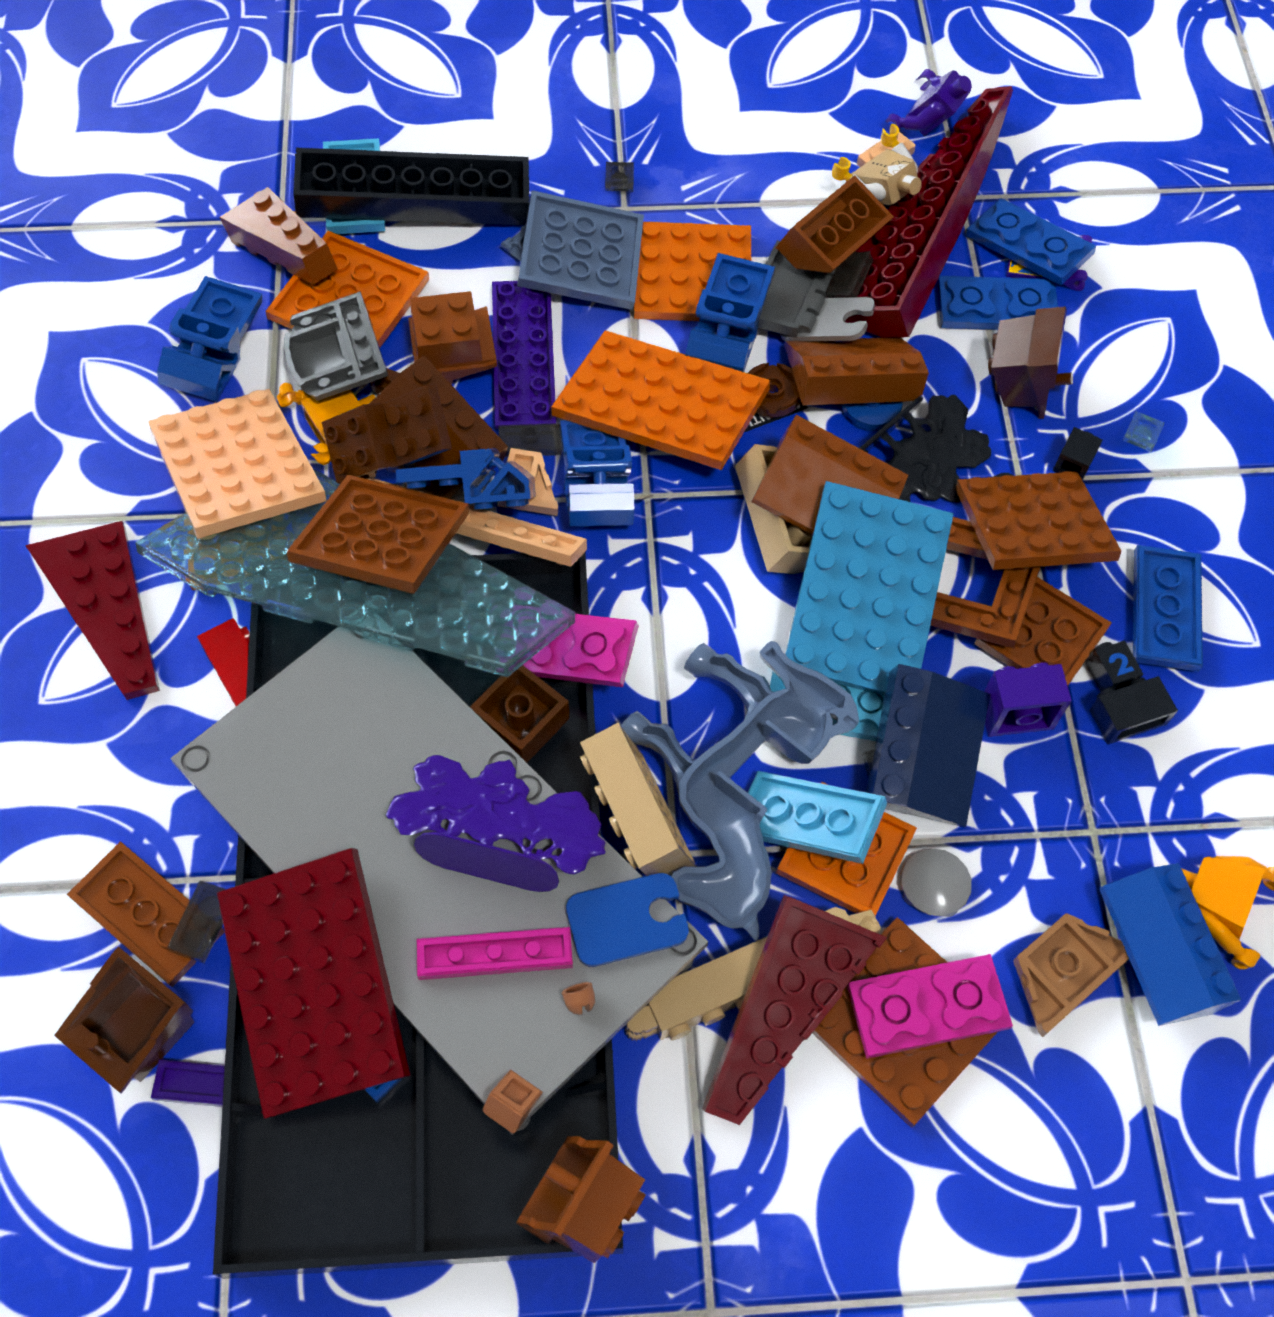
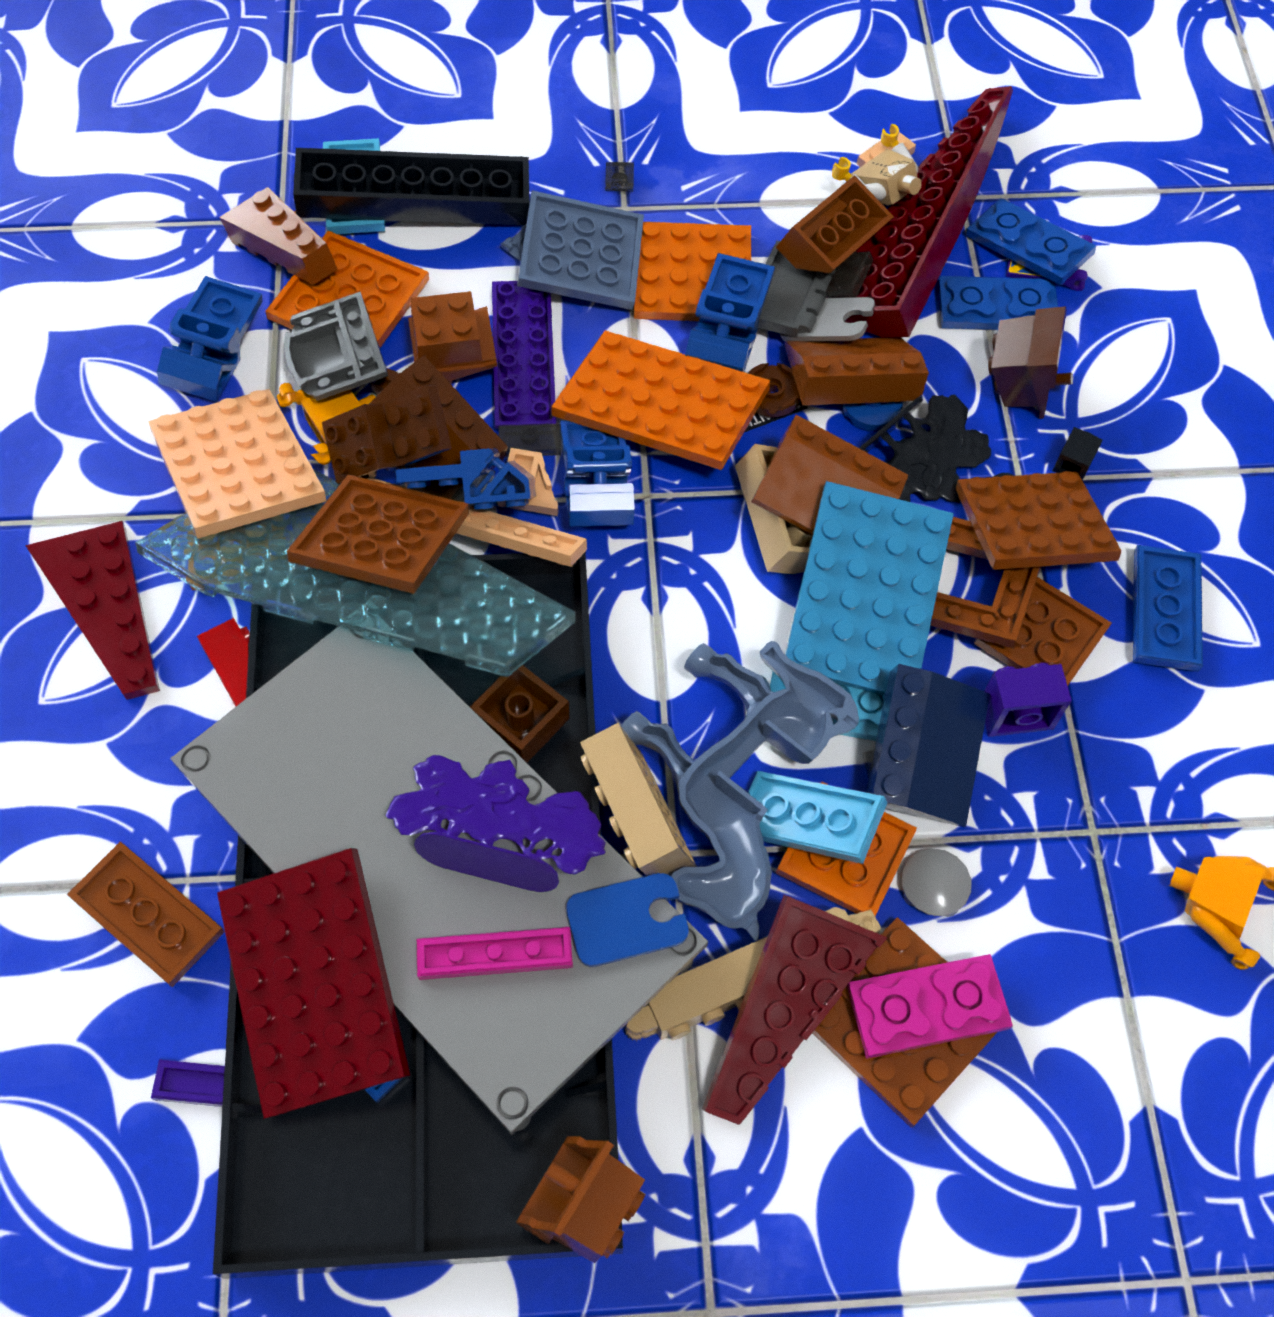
reddish brown piece [54,946,195,1094] -> none
clear smoke plate [167,881,226,964] -> none
nougat slope [483,1070,543,1133] -> none
dark pink piece [493,607,639,687] -> none
nougat hinge [562,982,595,1015] -> none
dark purple torso [885,69,972,136] -> none
medium nougat wing [1013,913,1129,1037] -> none
black brick [1086,640,1143,692] -> none
black piece [1089,676,1178,744] -> none
blue slope [1099,863,1241,1026] -> none
clear light blue plate [1123,411,1165,452] -> none

